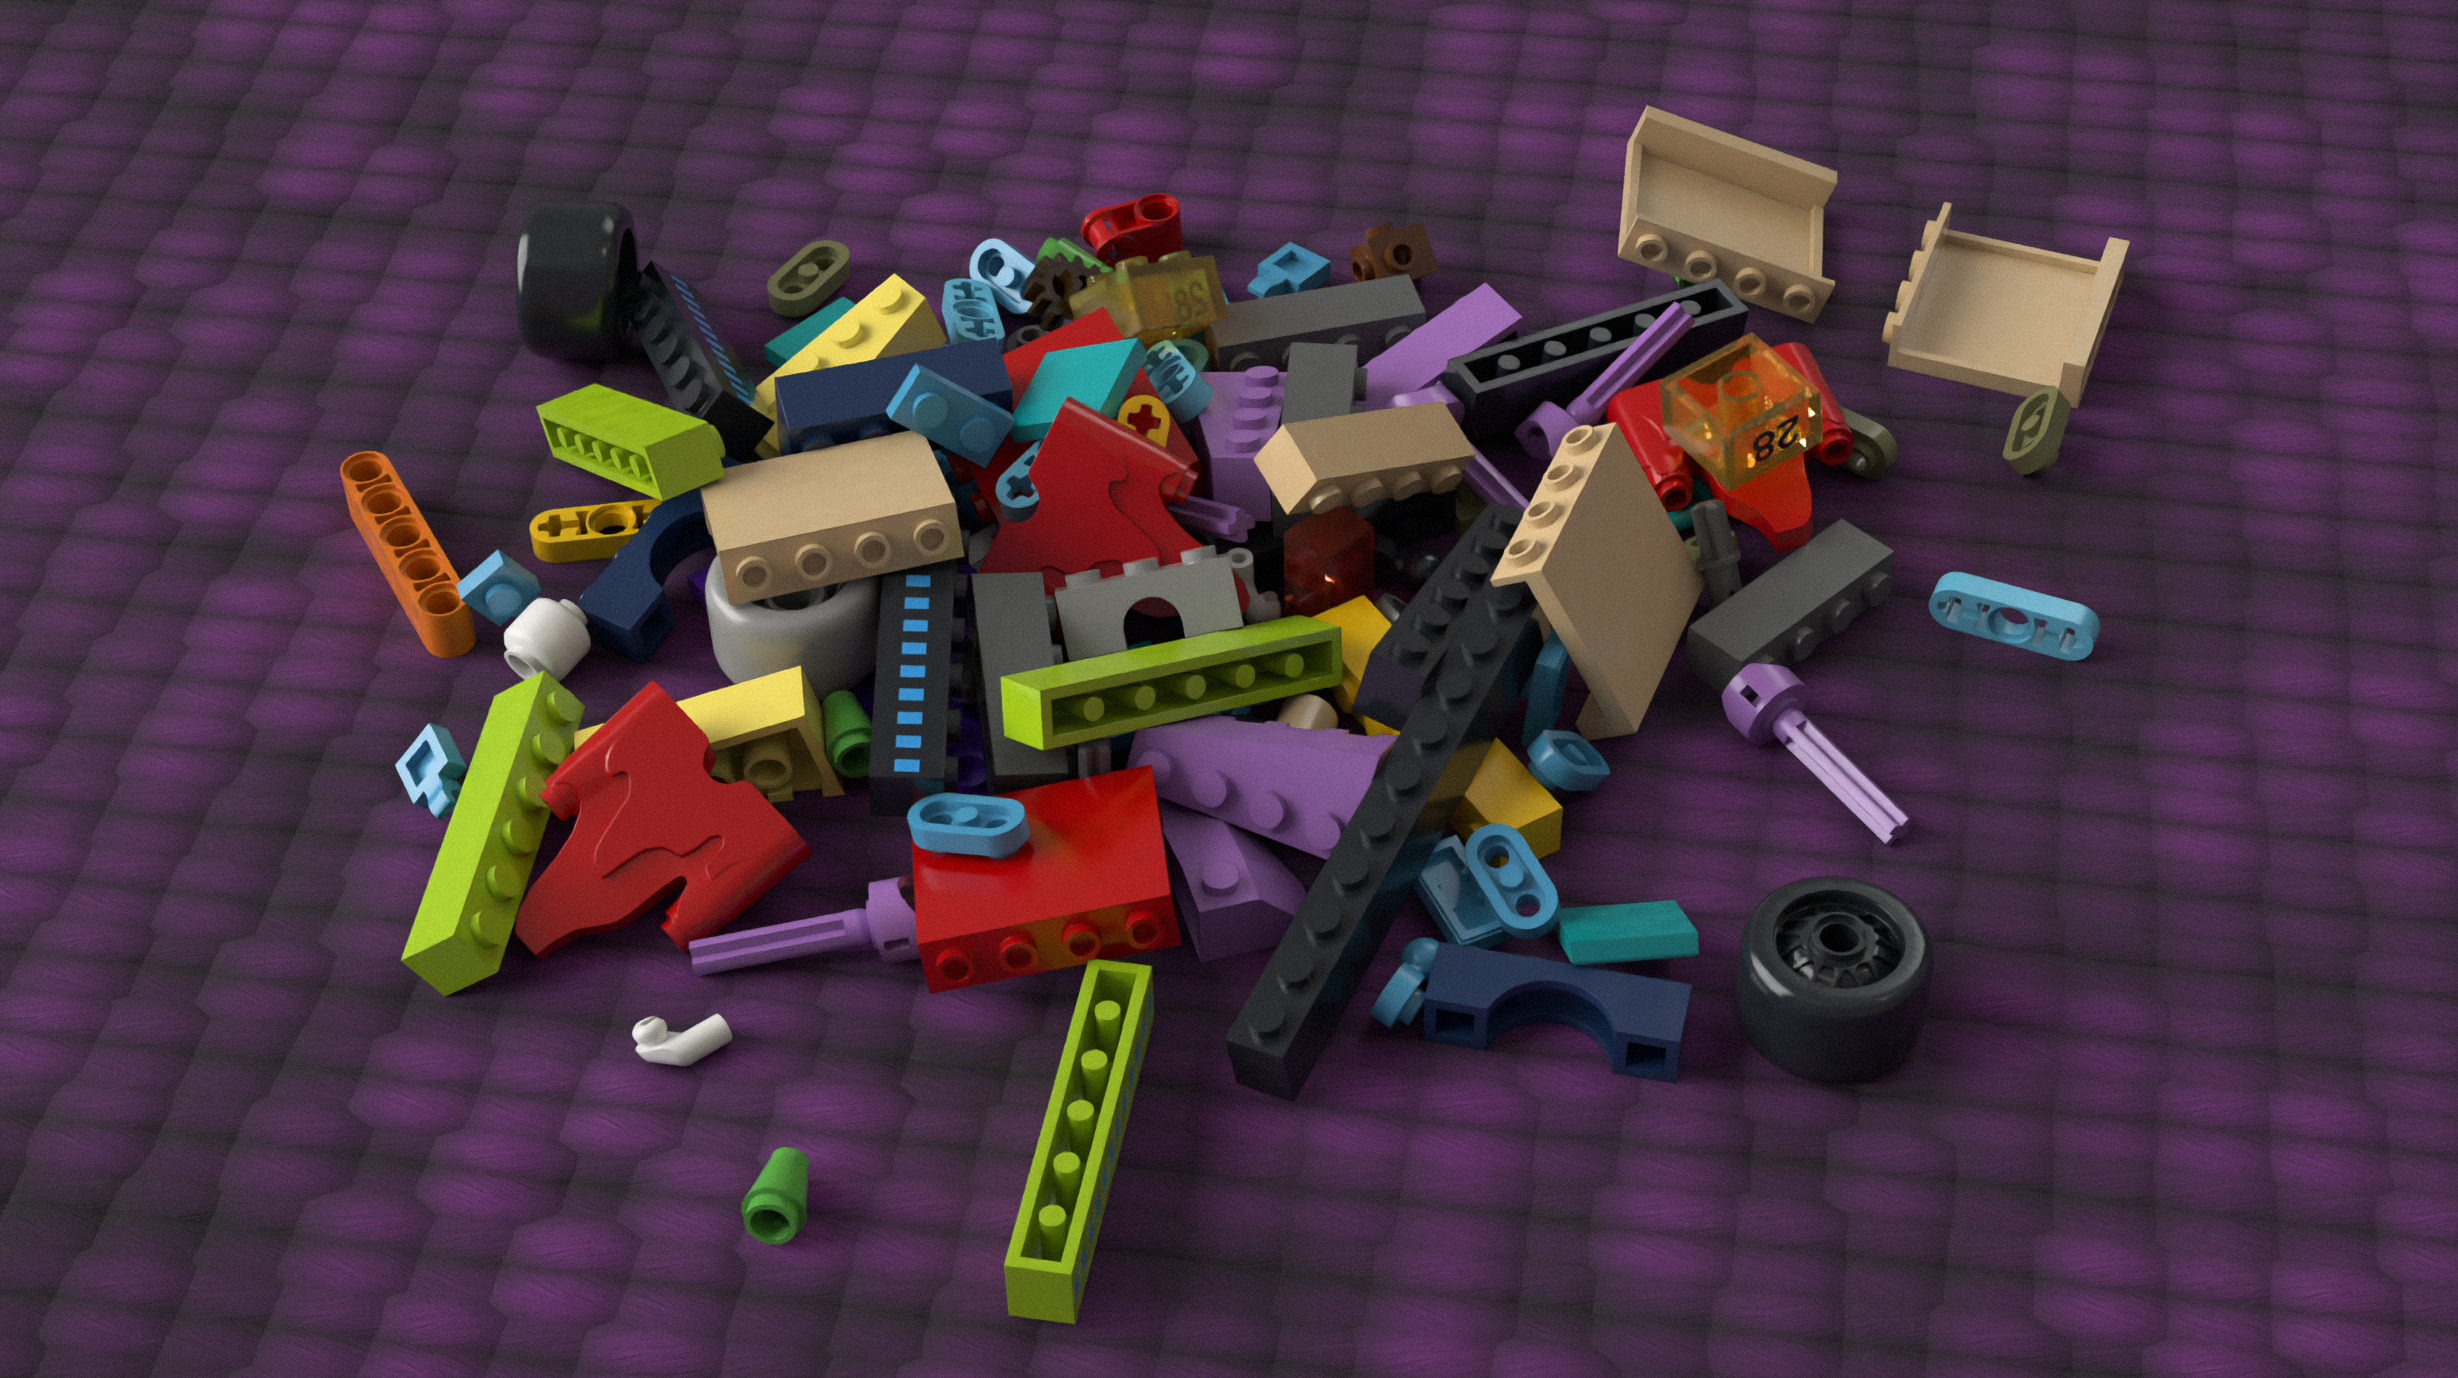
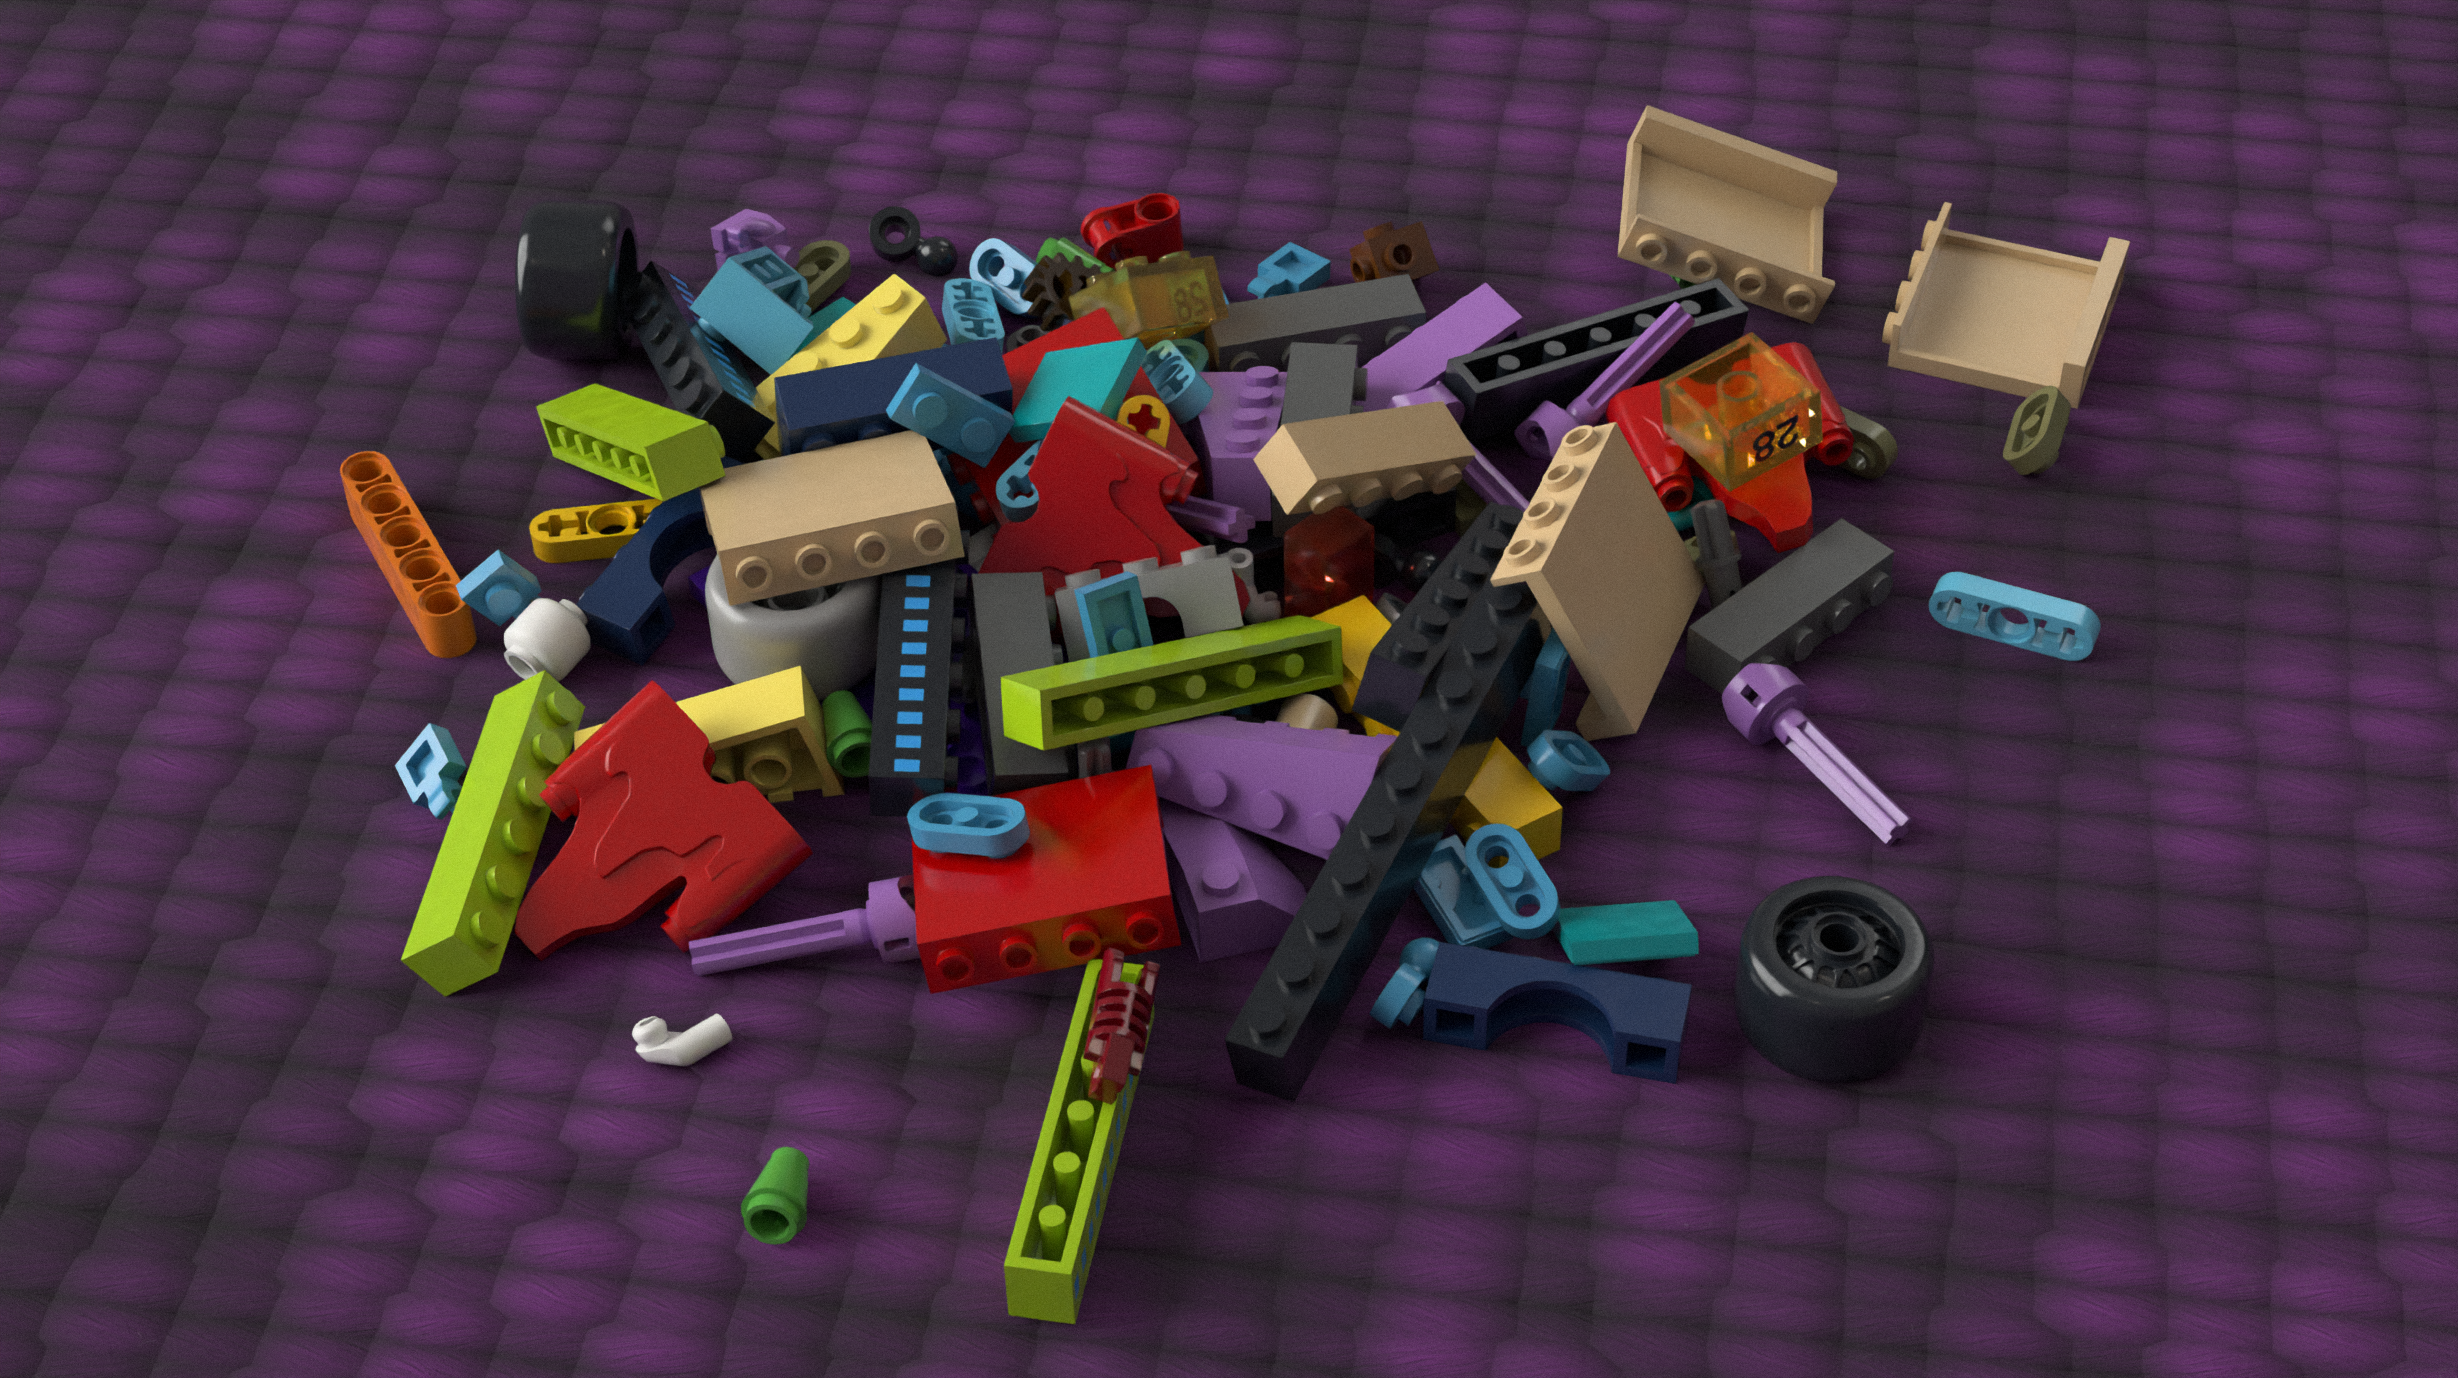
none -> medium azure wedge [690,246,814,375]
none -> medium lavender piece [710,209,800,271]
none -> black plate [869,206,958,276]
none -> dark azure plate [1074,571,1154,658]
none -> dark red hinge [1083,948,1160,1105]

